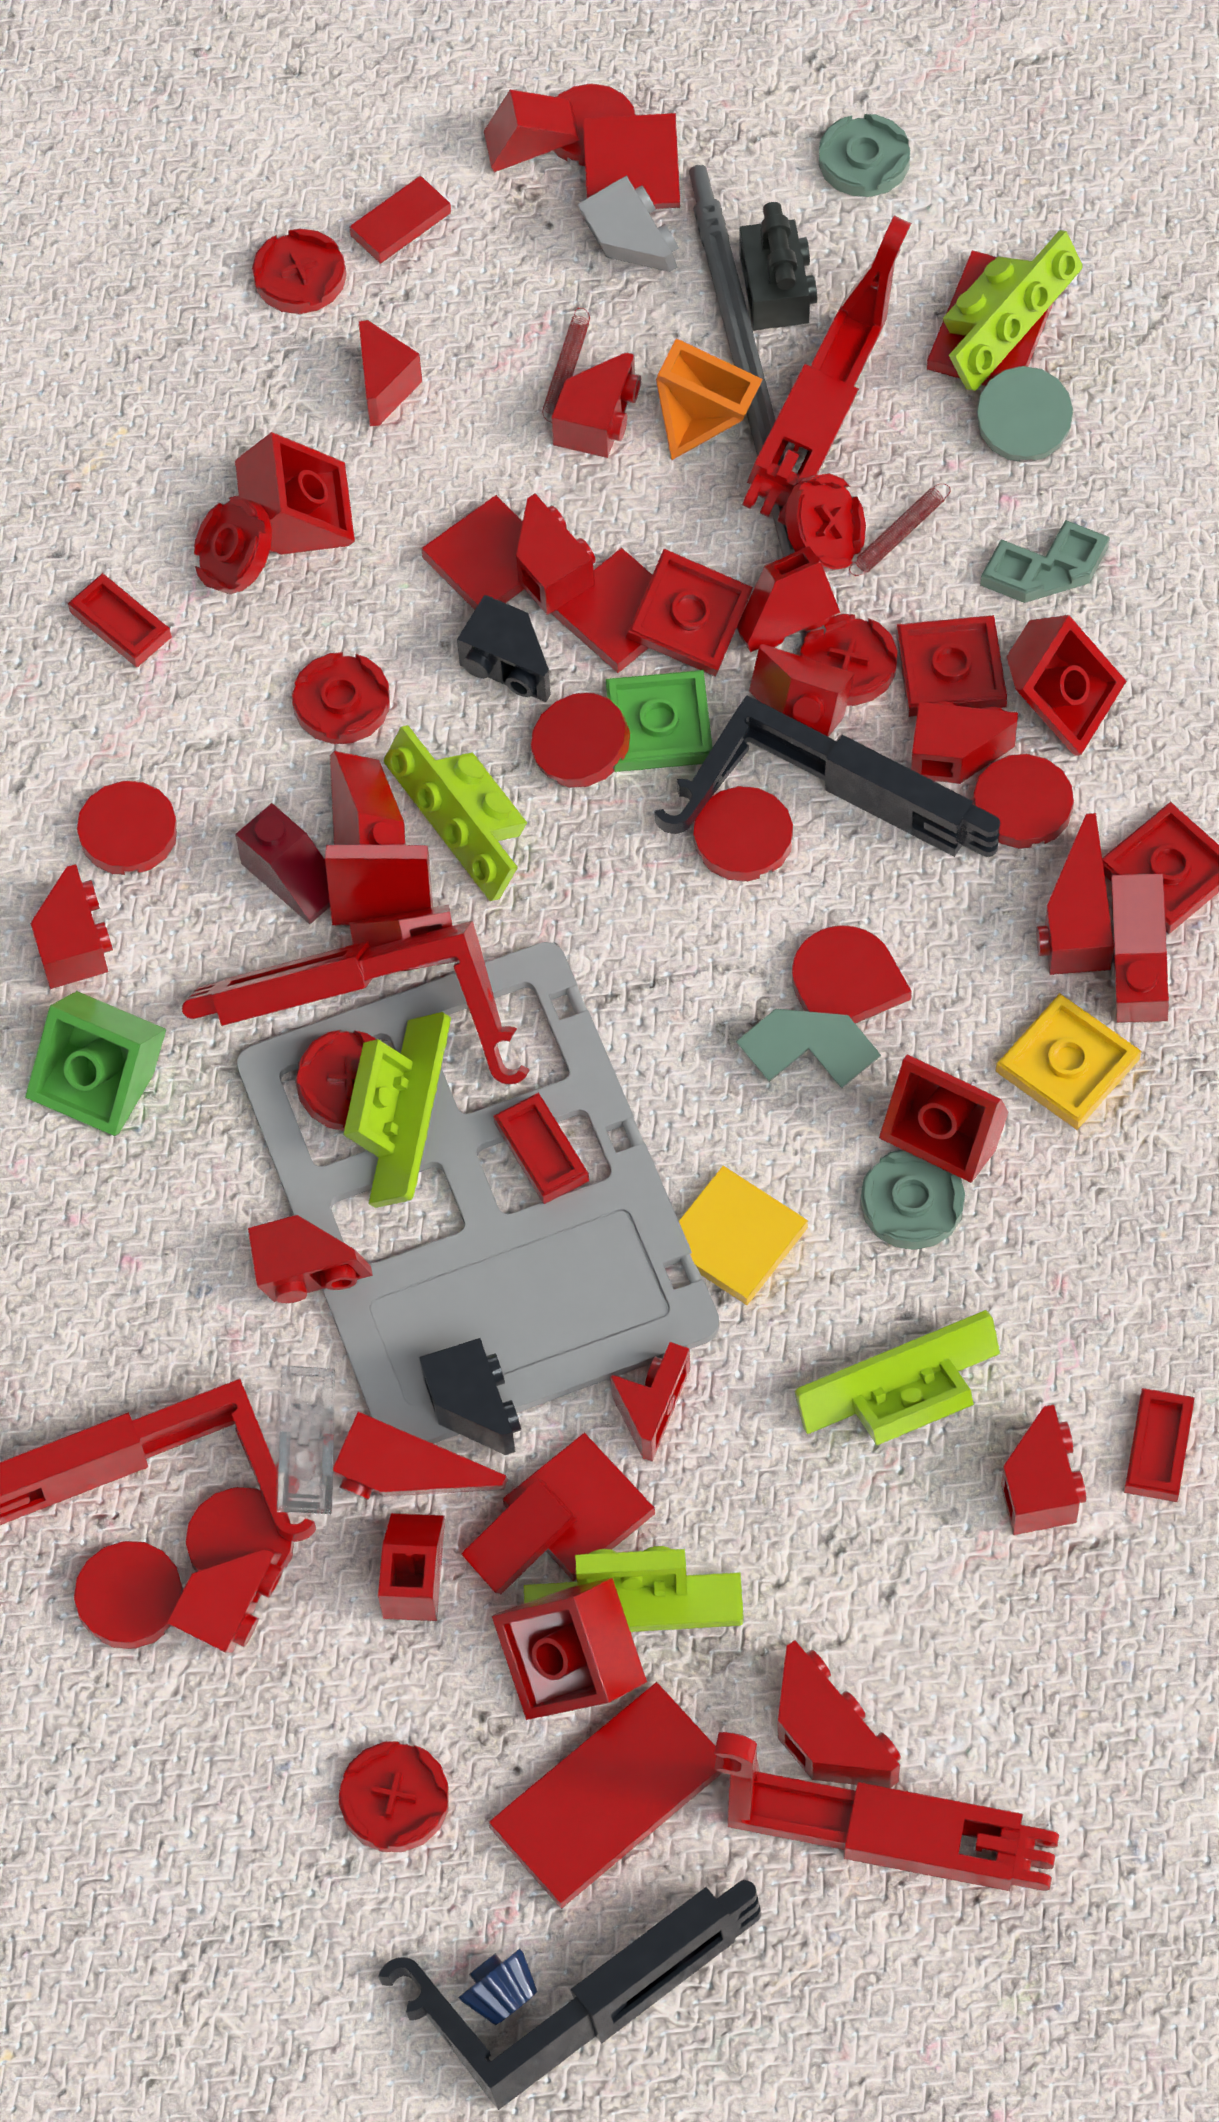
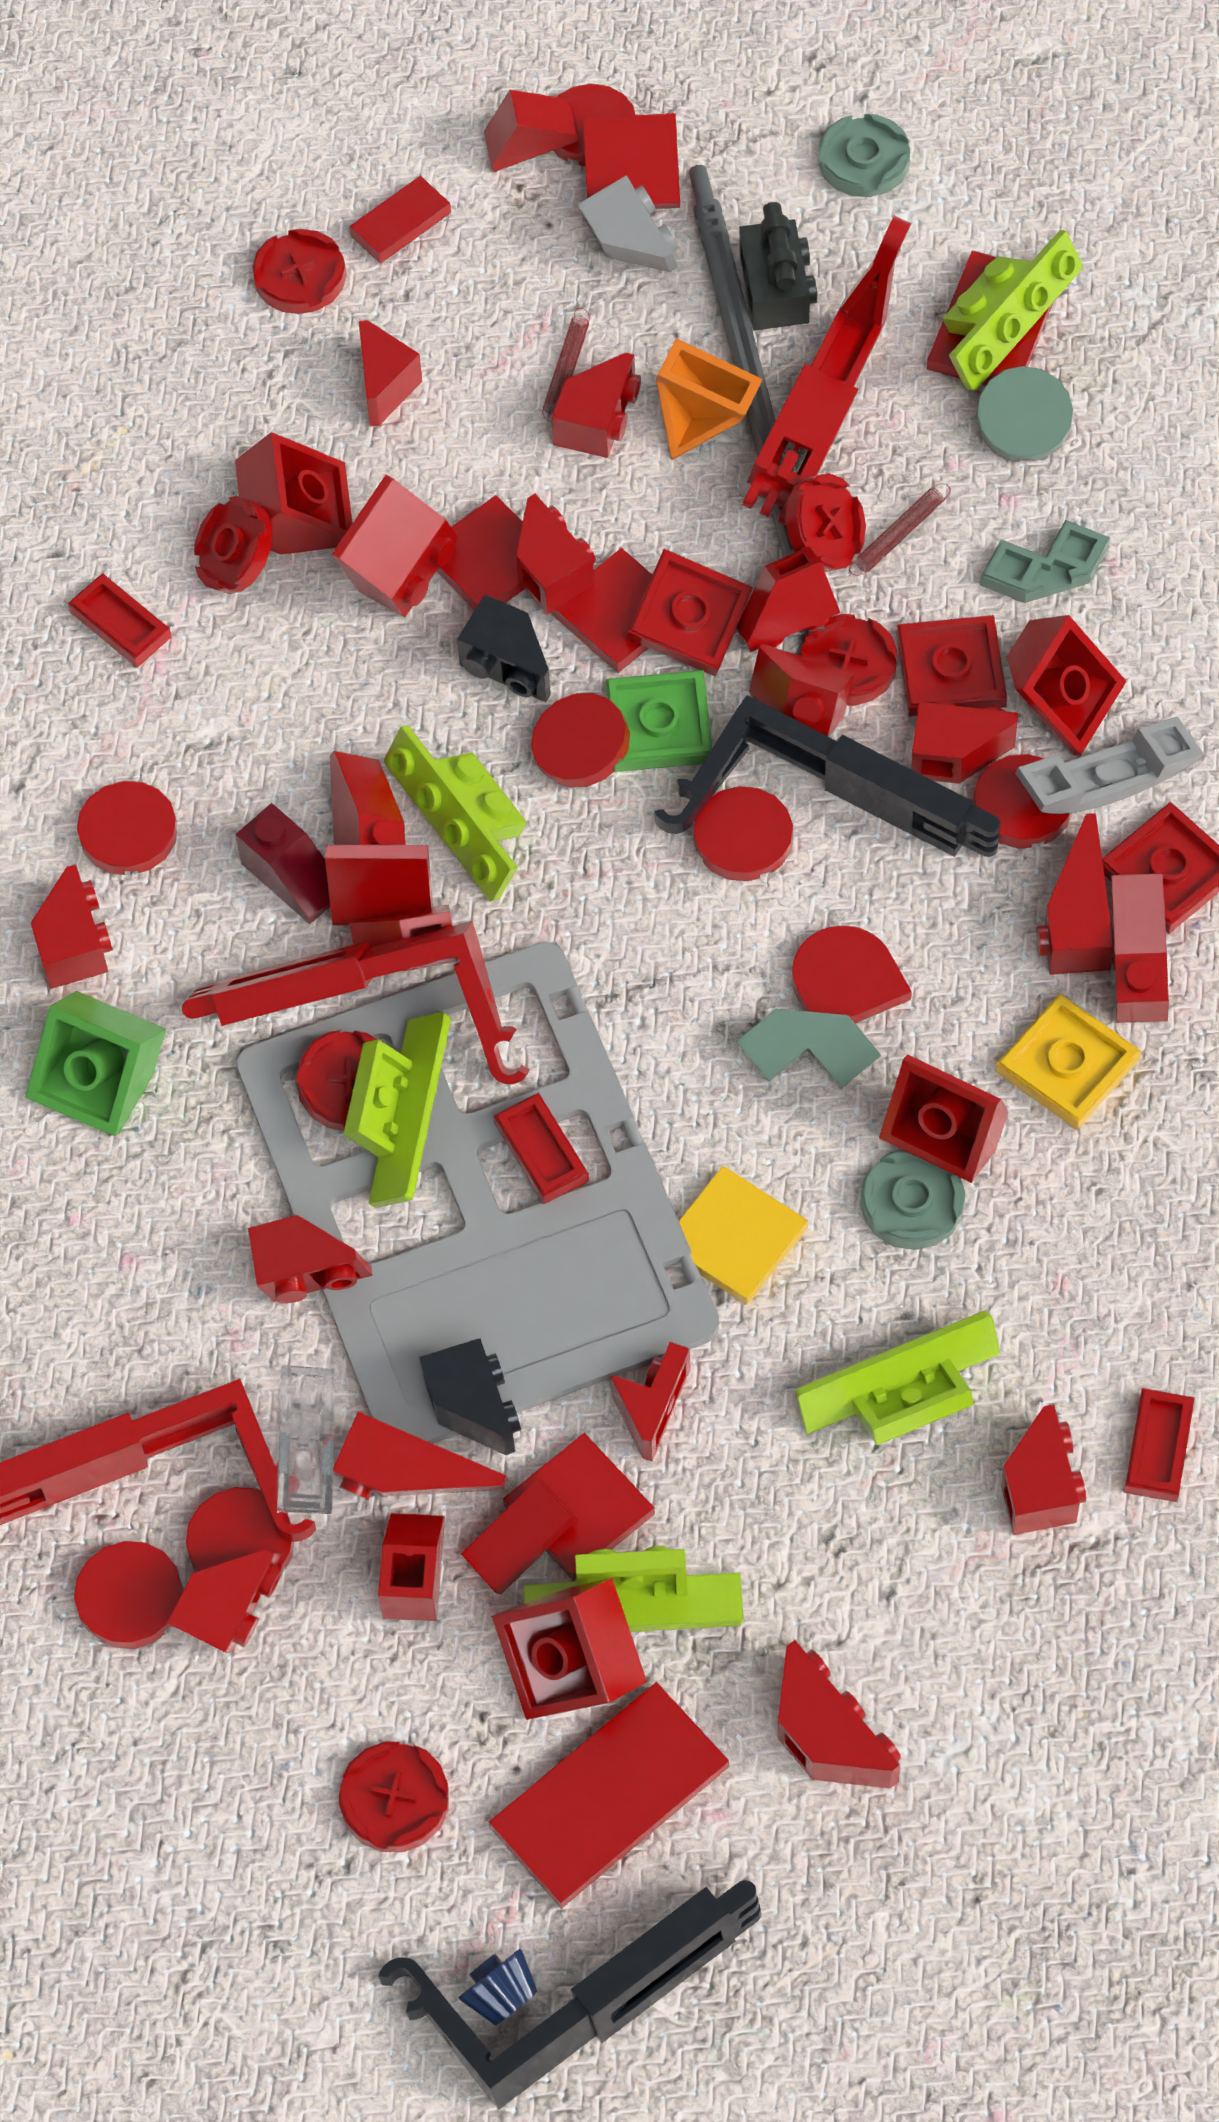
red tile [292,652,390,744] -> none
red hinge [714,1732,1059,1891] -> none
none -> slope [332,474,458,618]
none -> light grey slope [1015,716,1204,814]

